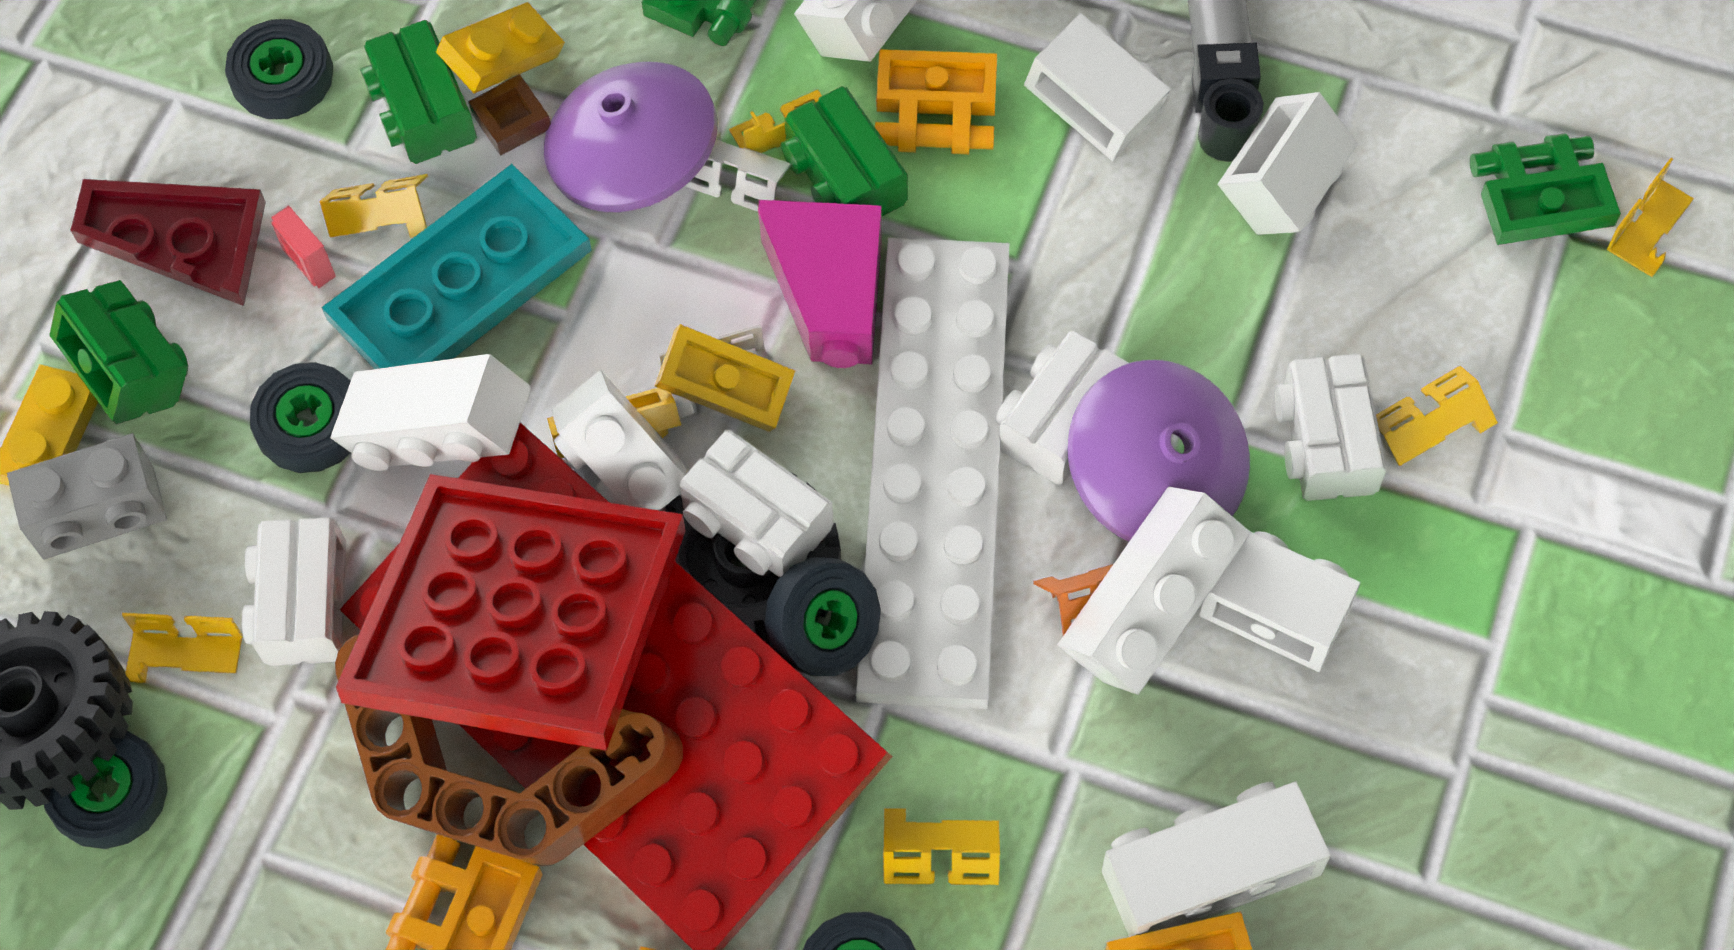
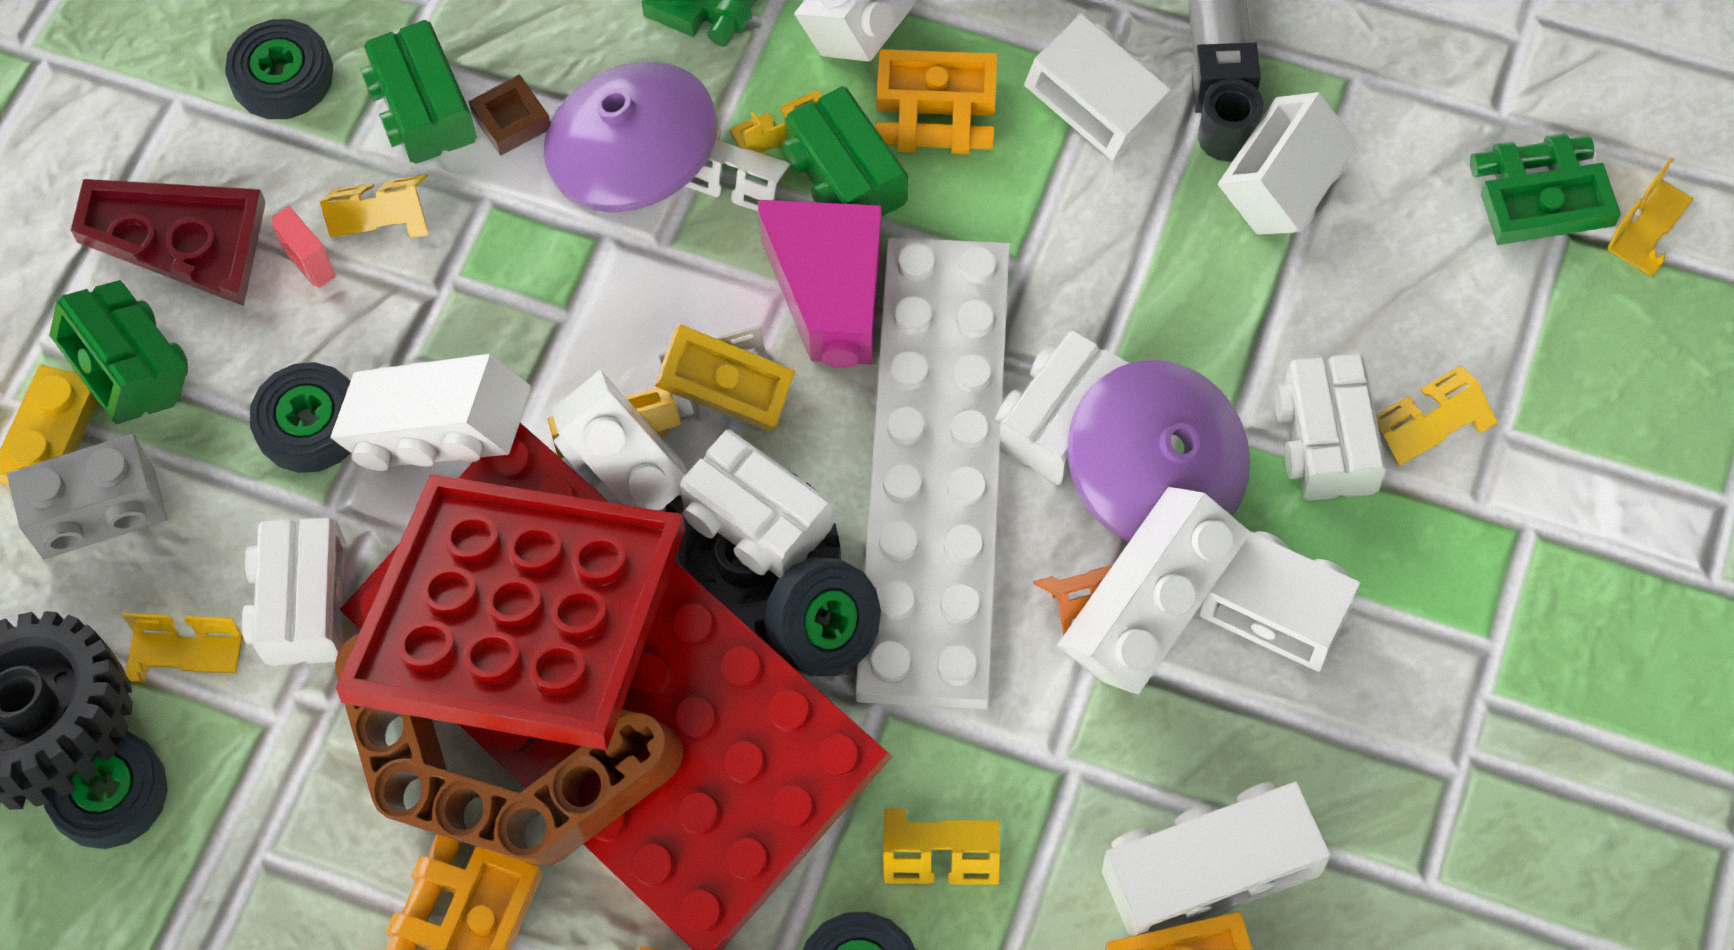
teal plate [321,163,592,369] -> none
yellow plate [436,2,565,94] -> none

